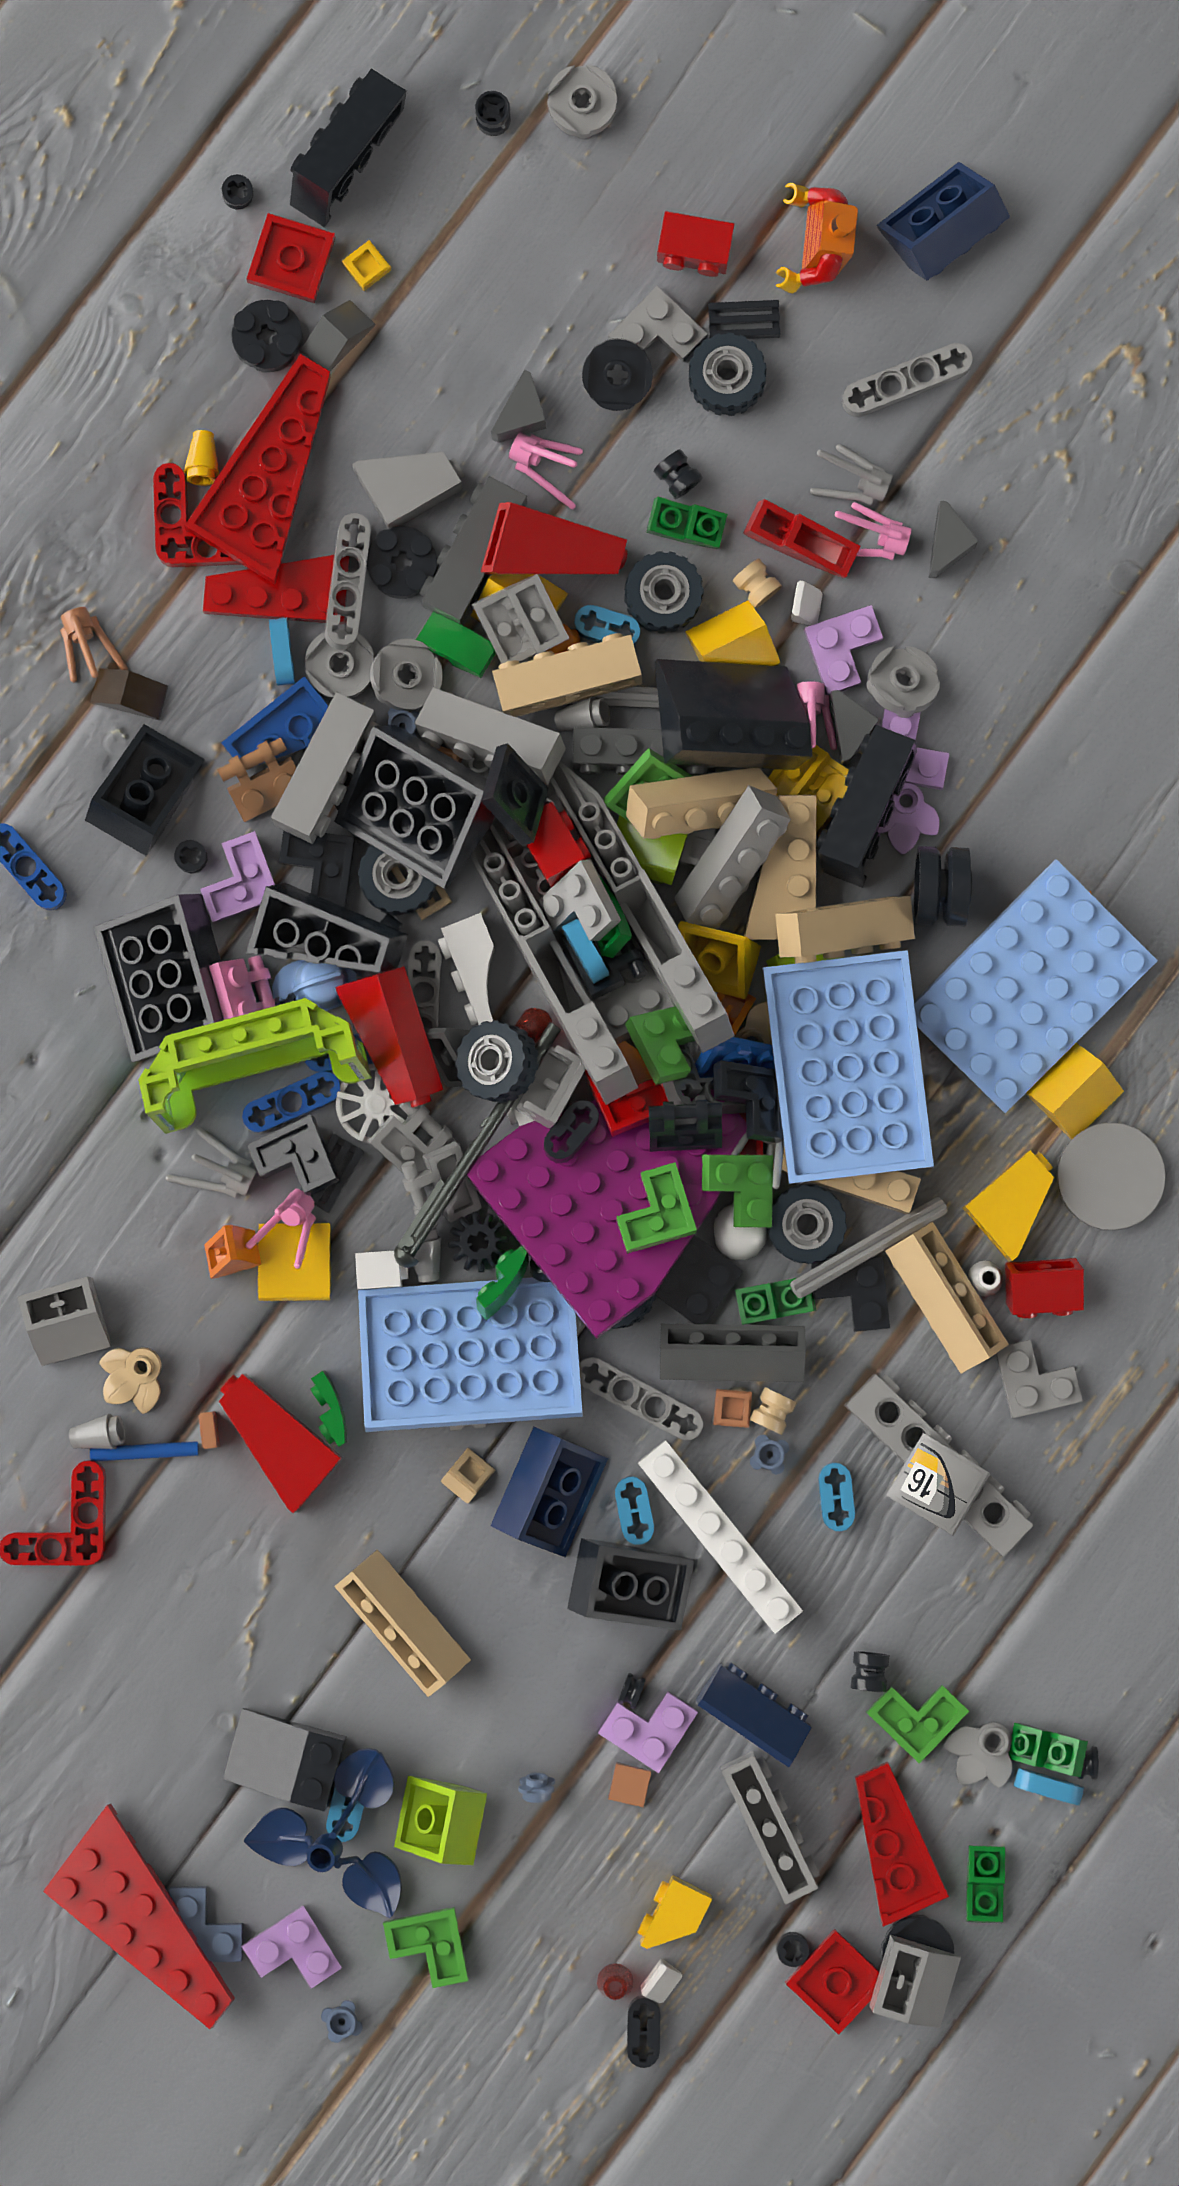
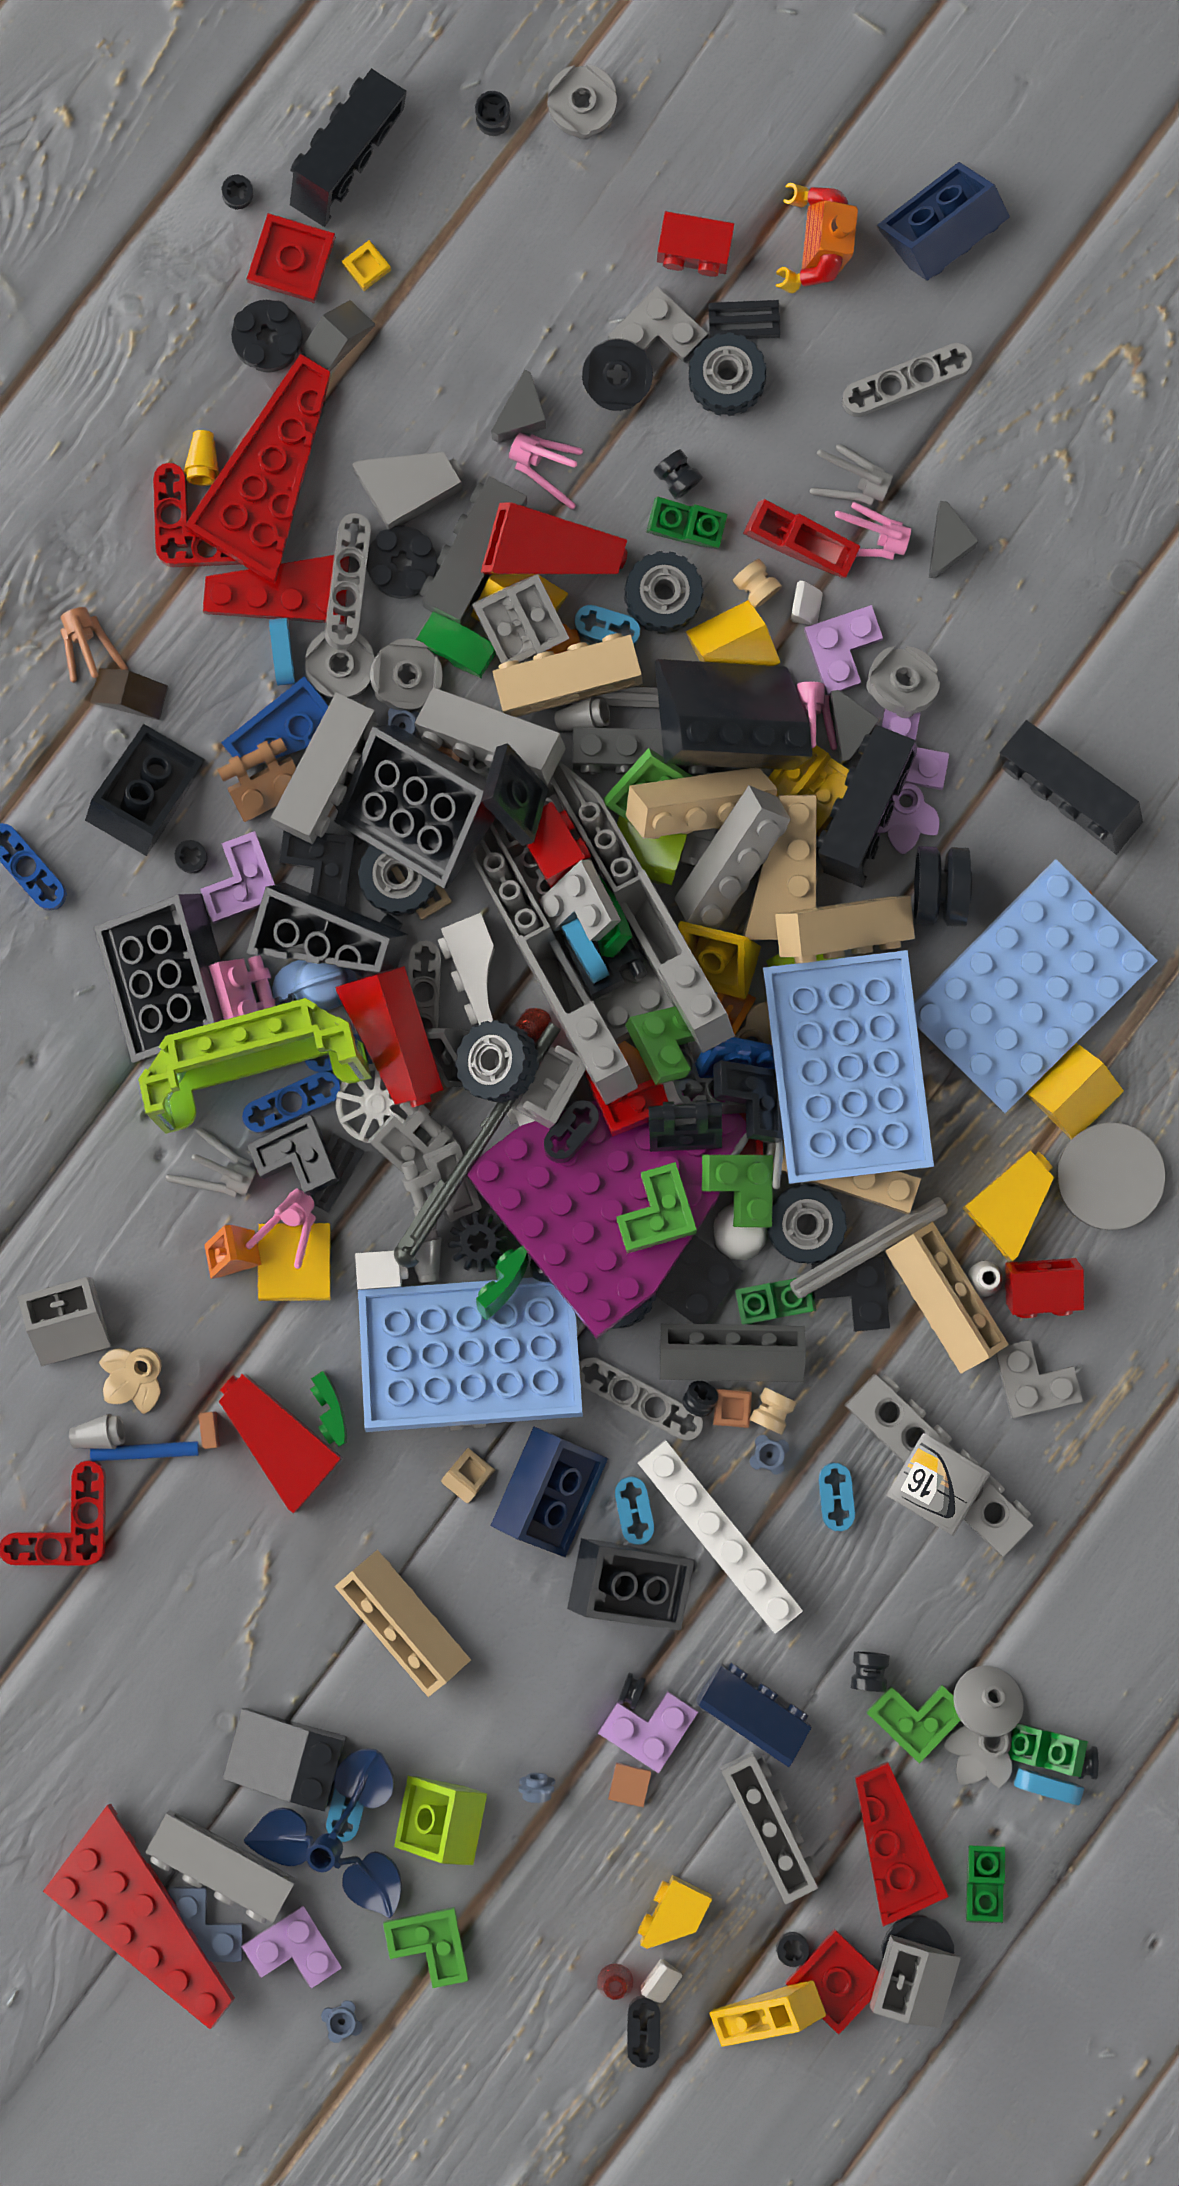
none -> light grey brick [145,1809,297,1923]
none -> black bush [682,1381,719,1417]
none -> yellow slope [709,1981,826,2047]
none -> light grey dish [953,1666,1024,1737]
none -> black wedge [999,720,1143,855]

